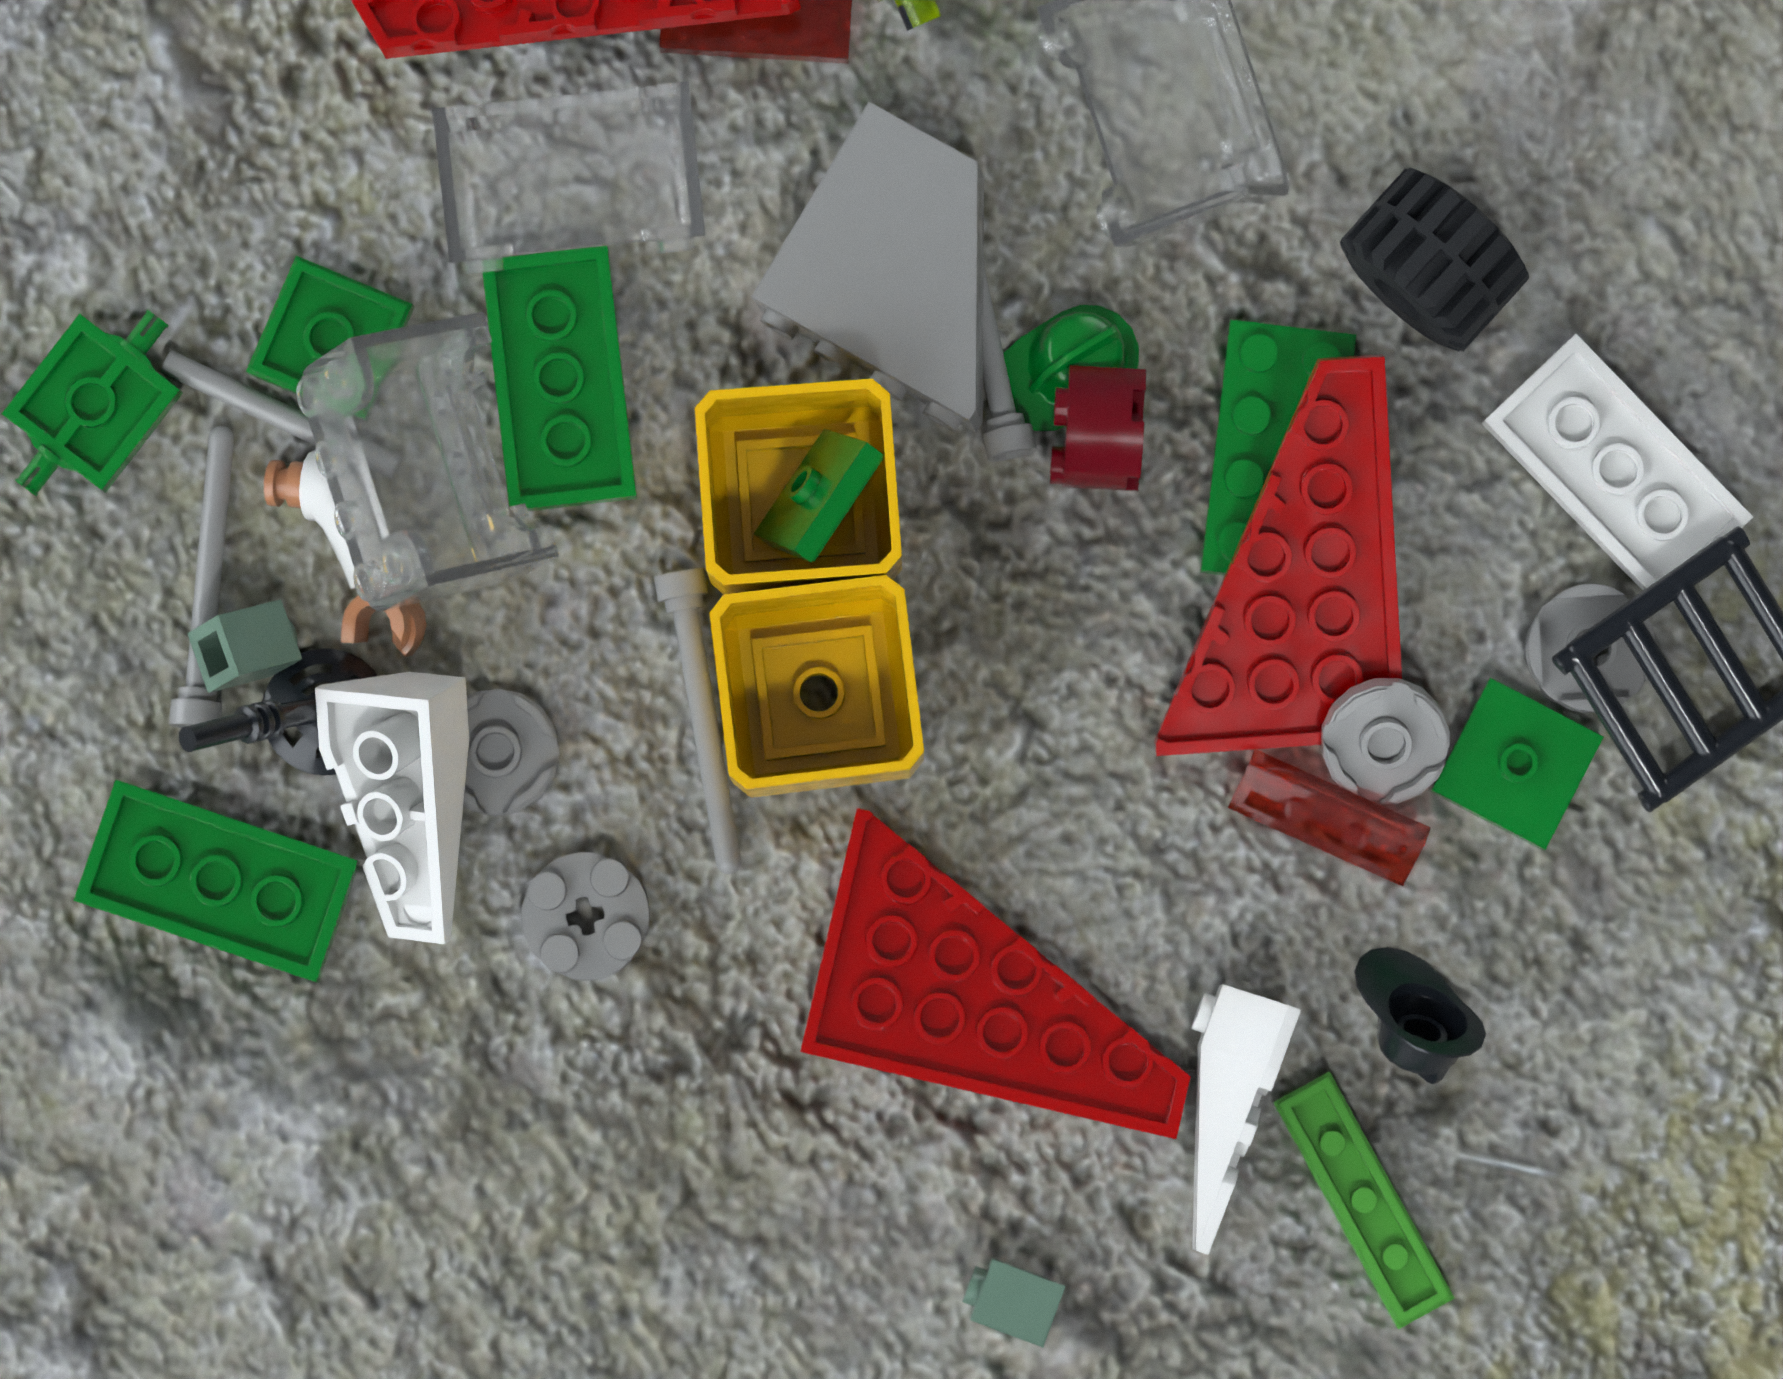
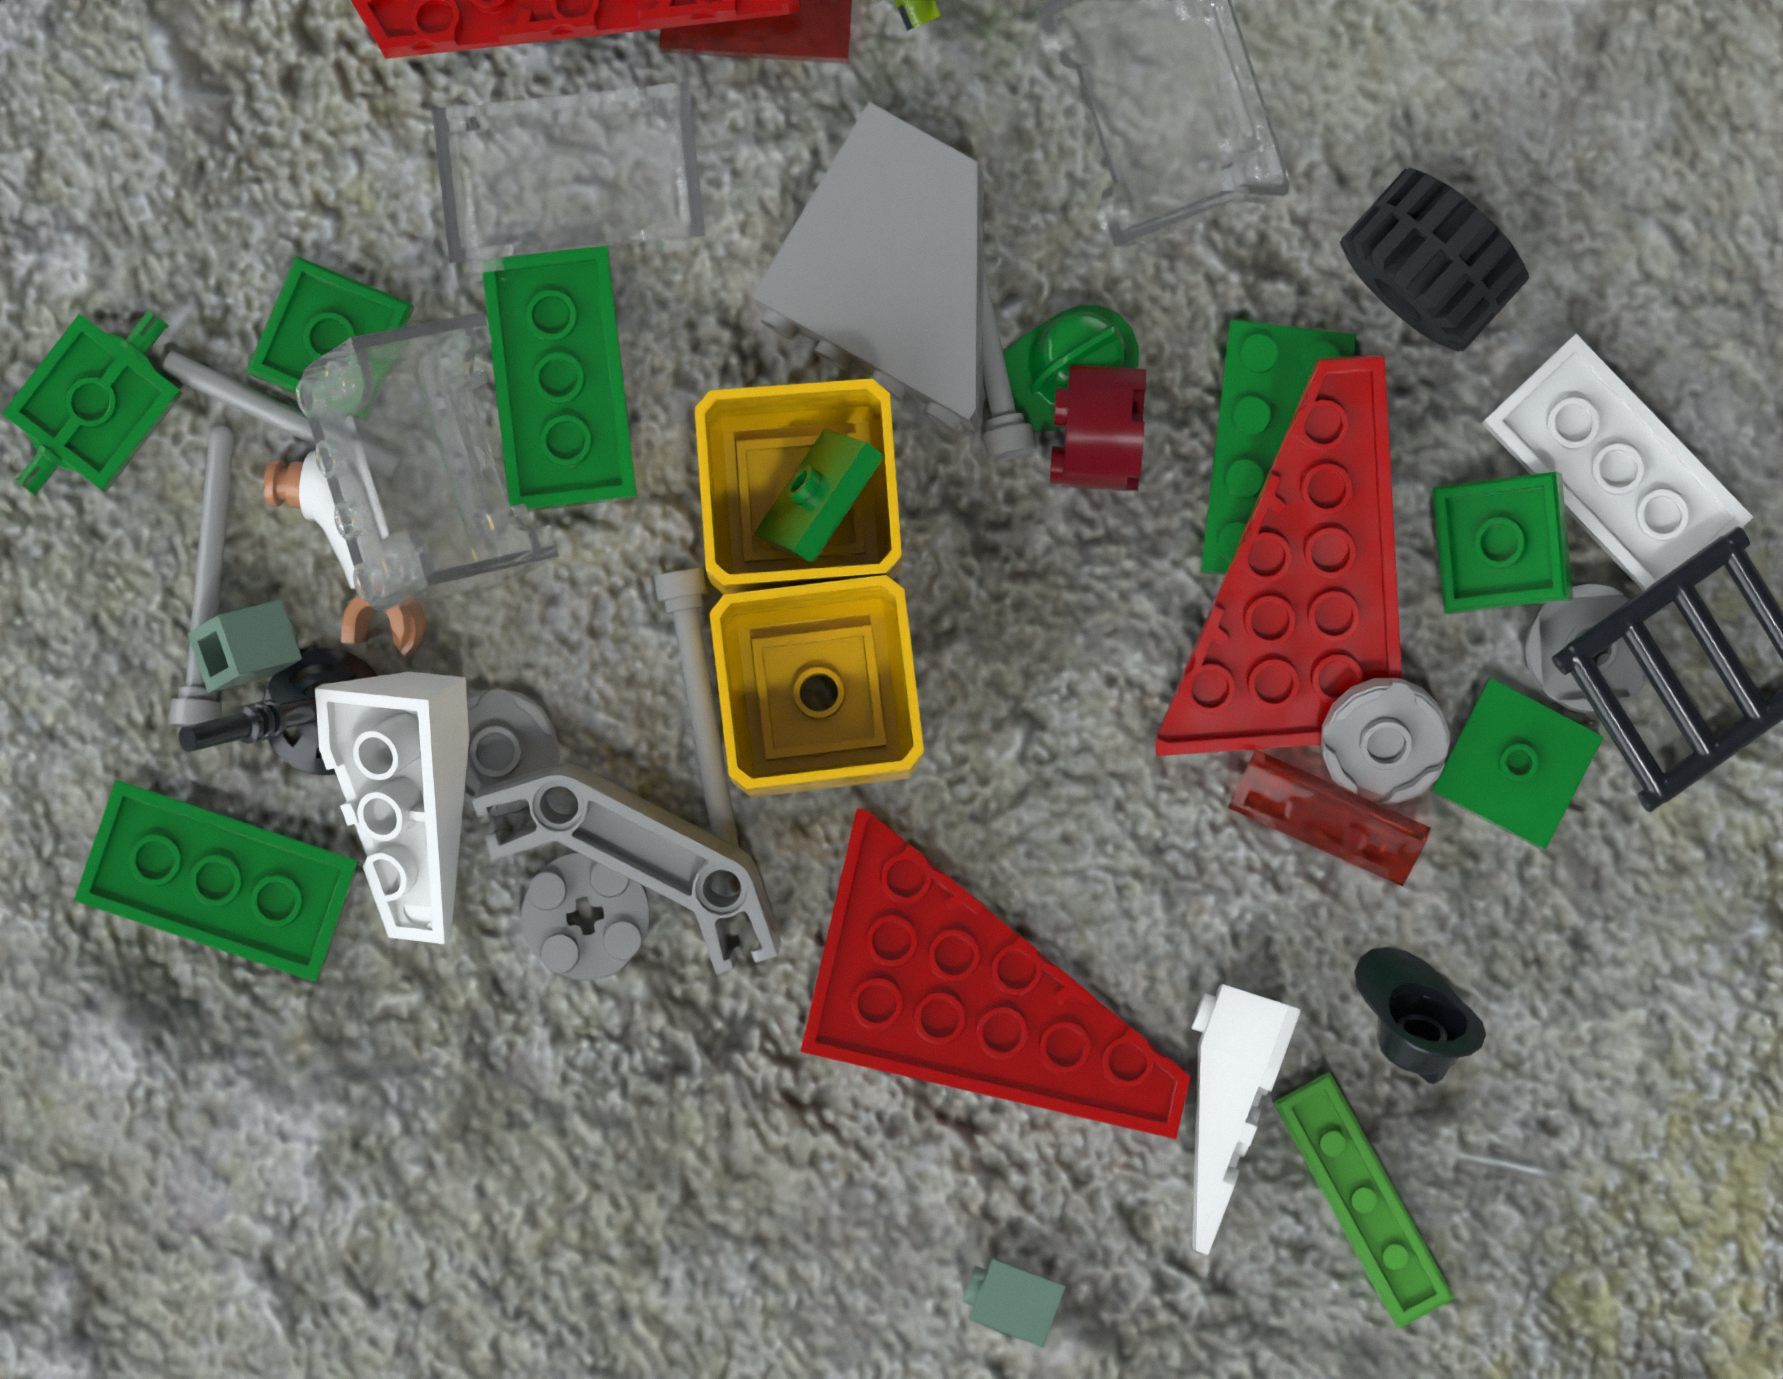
none -> light grey piece [472,763,782,975]
none -> green plate [1433,472,1574,614]

